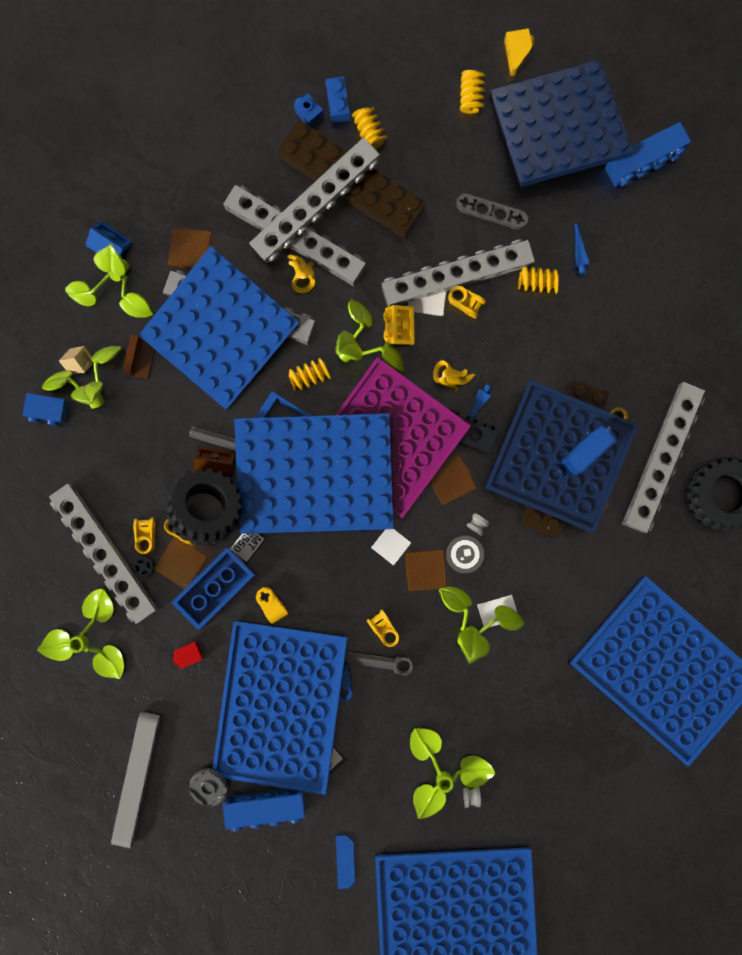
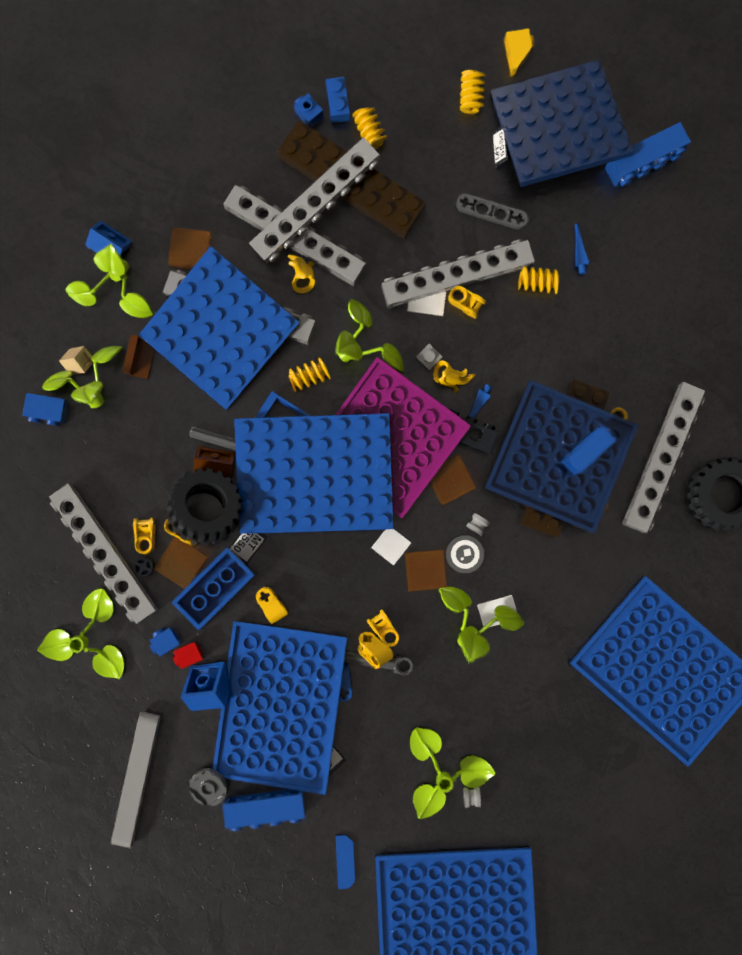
yellow bracket [383,305,414,346] -> none
none -> blue brick [150,627,182,657]
none -> blue slope [181,662,230,711]
none -> yellow piece [358,632,393,669]
none -> light grey plate [416,344,443,371]
none -> sticker [492,124,507,167]

